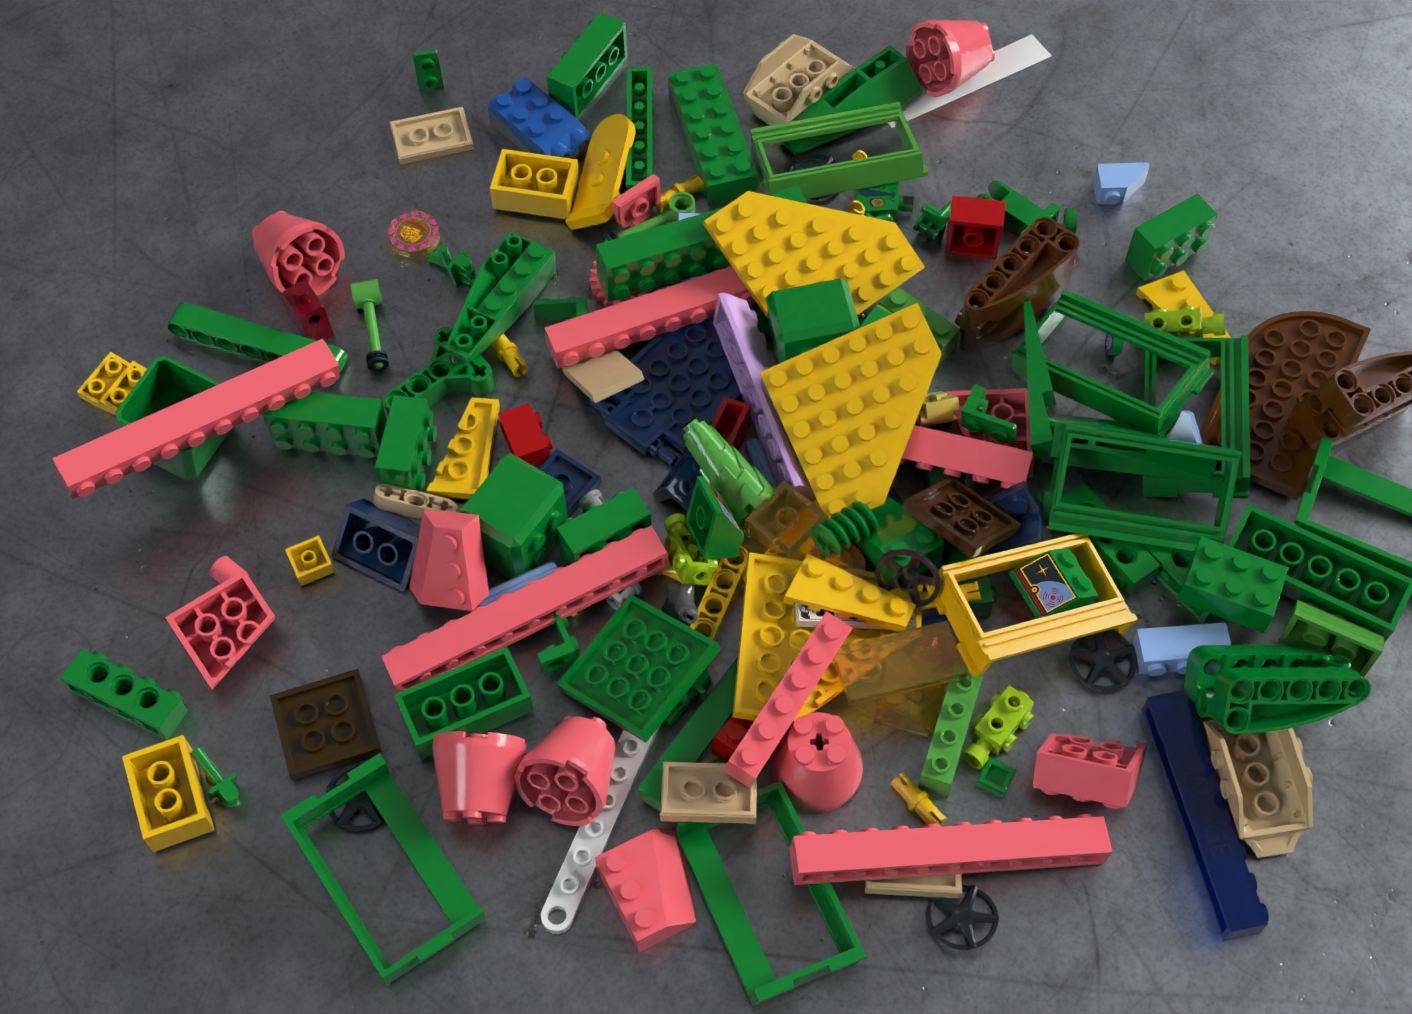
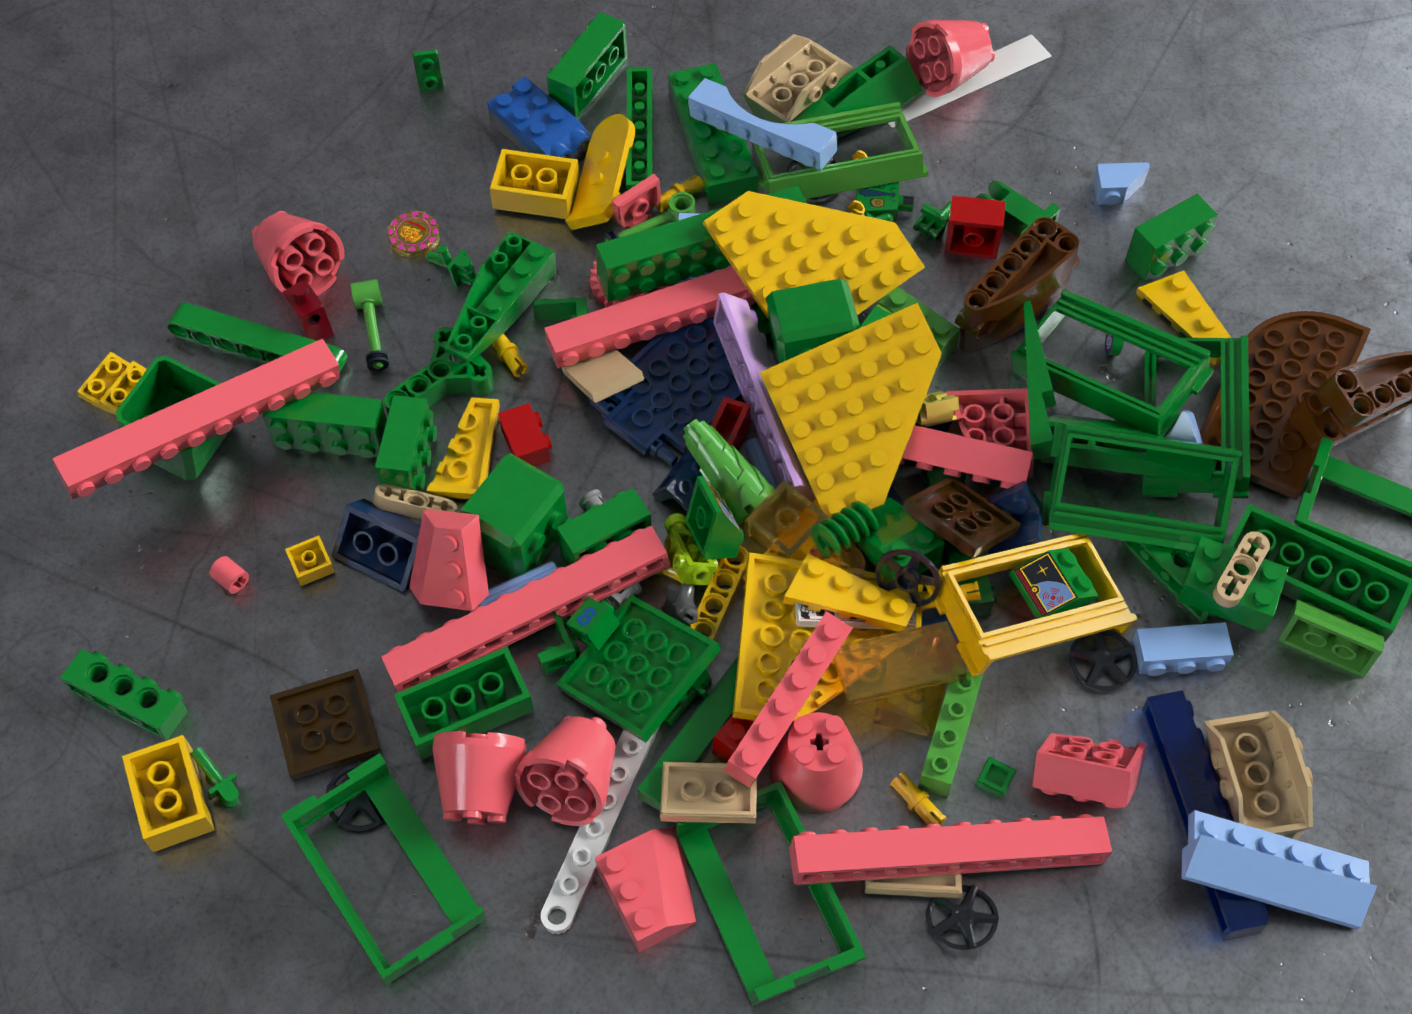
coral wedge [165,570,276,690] -> none
tan tile [389,107,474,165] -> none
dark blue tile [539,449,602,518] -> none
green bracket [961,385,1017,444] -> none
lime brick [961,685,1034,769] -> none
green brick [1061,483,1161,597] -> none
green tile [1063,208,1077,234] -> none
lime brick [1144,306,1226,338] -> none
green panel [1184,645,1371,734] -> none
none -> green brick [566,596,620,651]
none -> light blue arch [688,78,837,171]
none -> light blue slope [1181,810,1377,929]
none -> tan beam [1213,532,1270,608]

